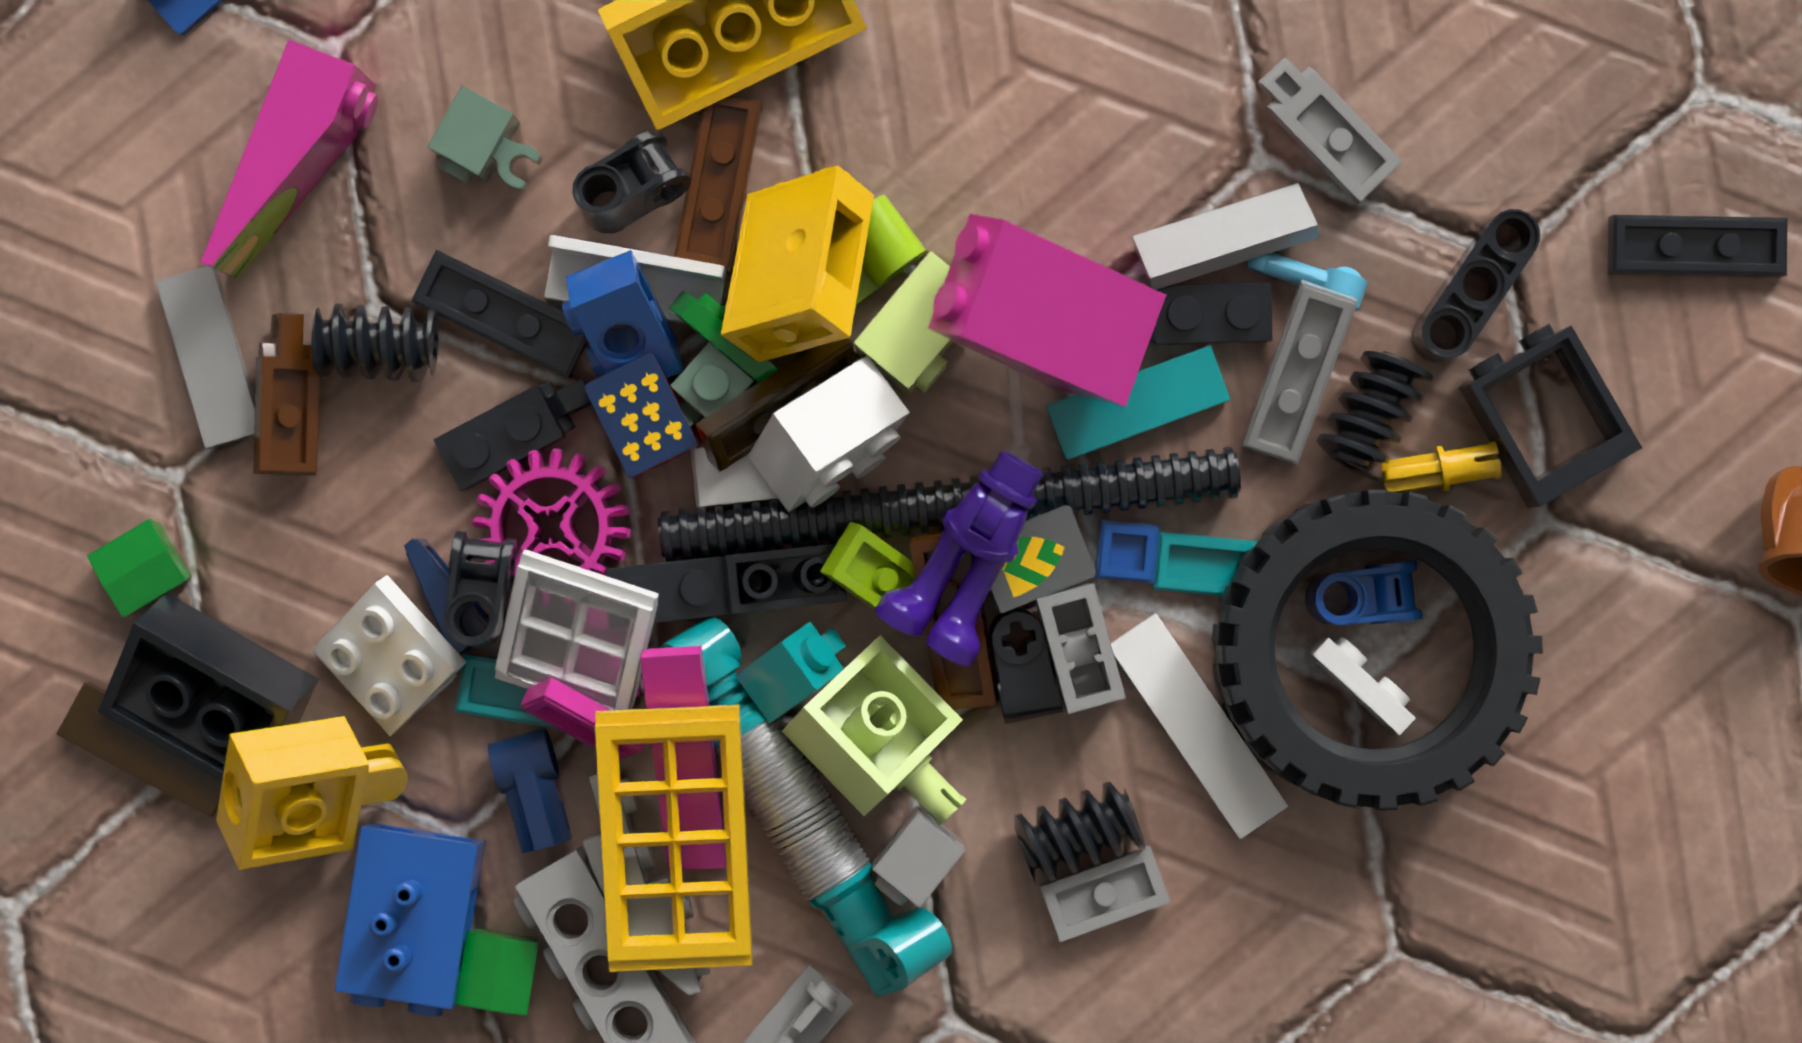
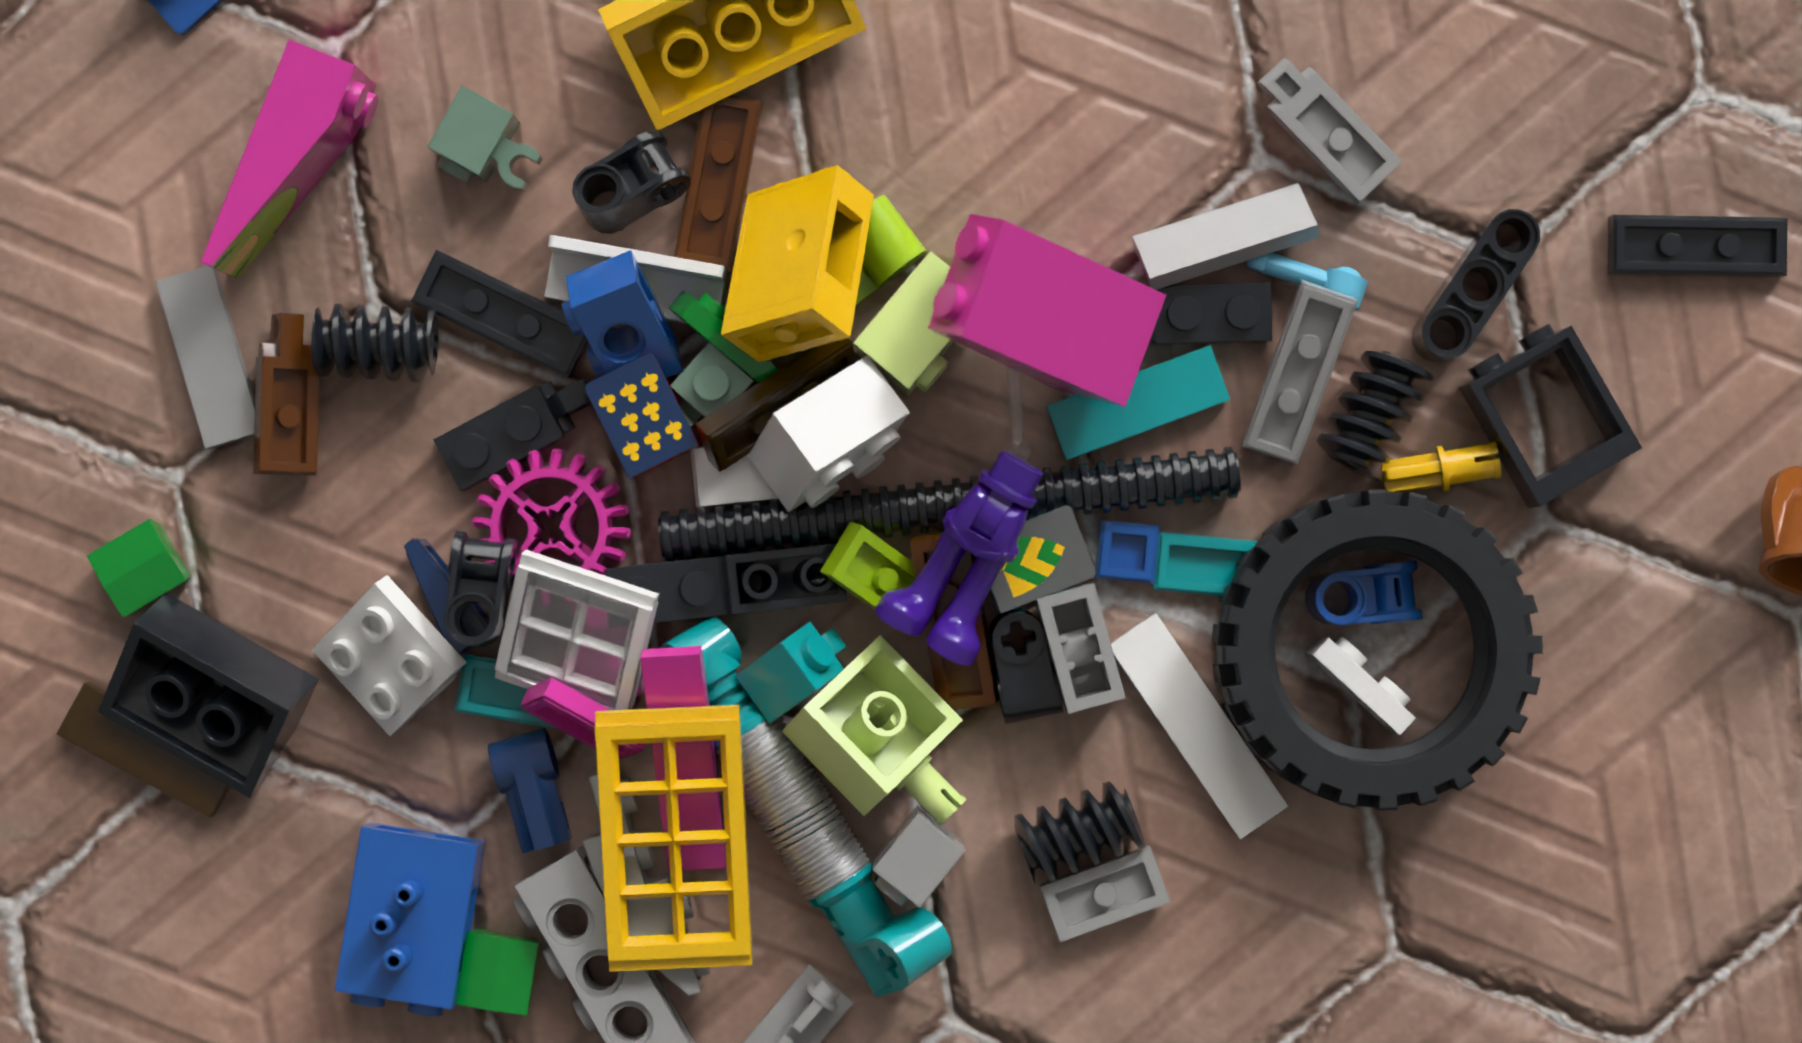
yellow brick [216,716,408,870] -> none

